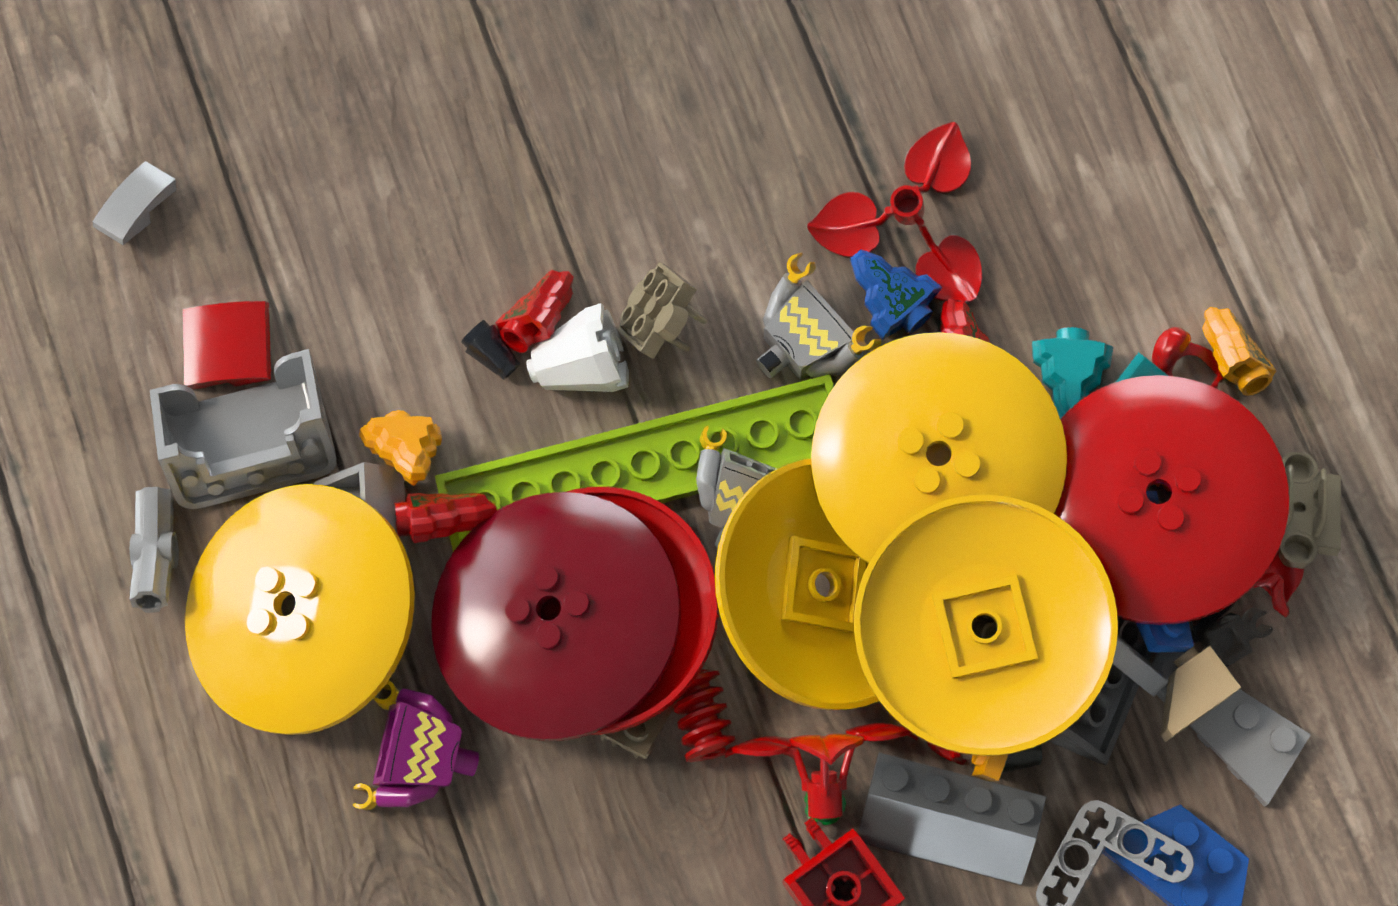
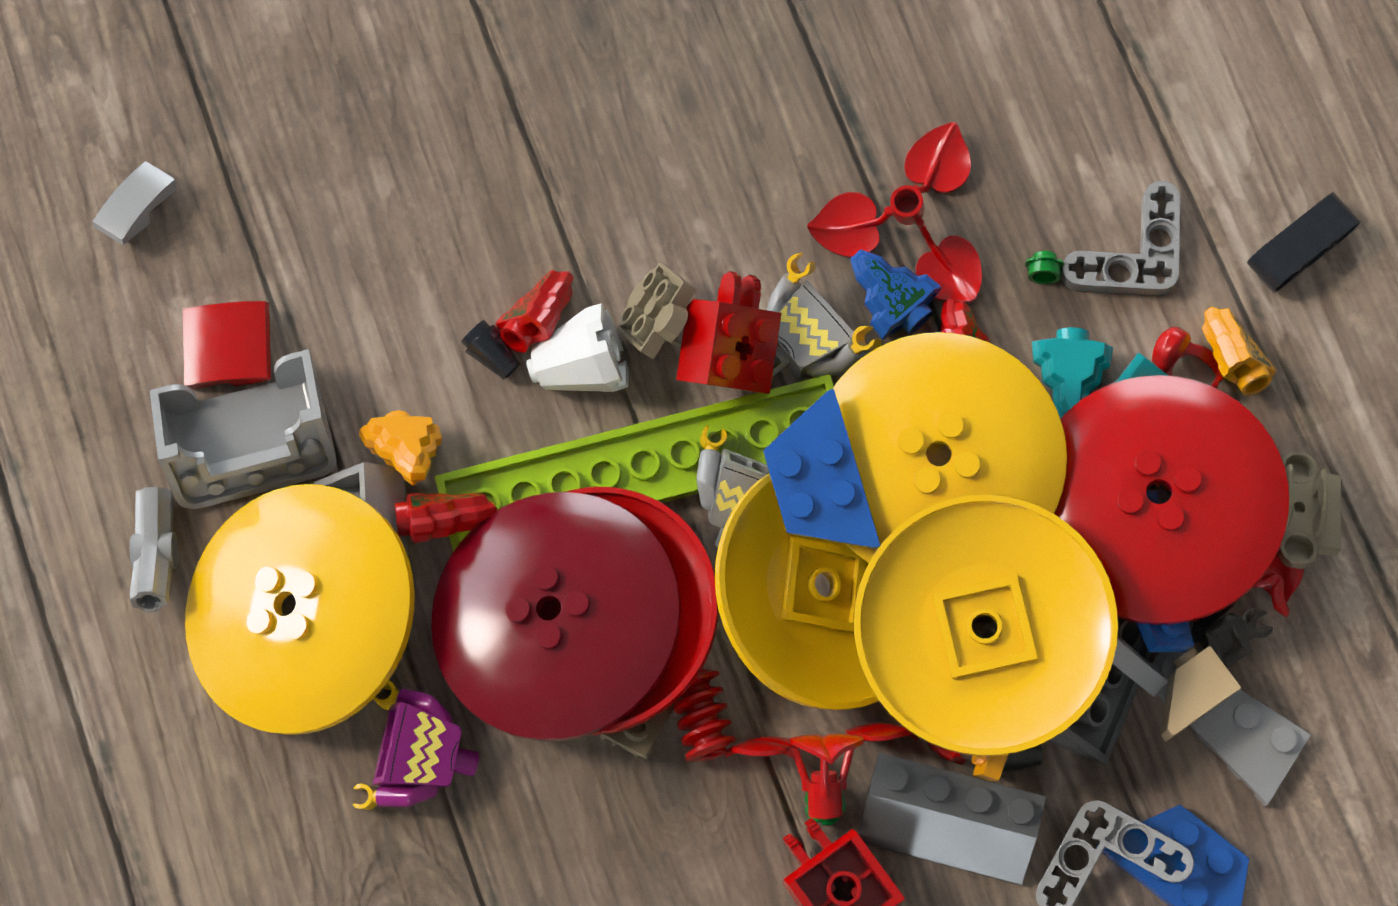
none -> red hinge [676,271,782,394]
none -> blue wing [763,389,880,549]
none -> green plate [1025,251,1065,284]
none -> light grey beam [1061,180,1180,296]
none -> black beam [1247,192,1361,293]

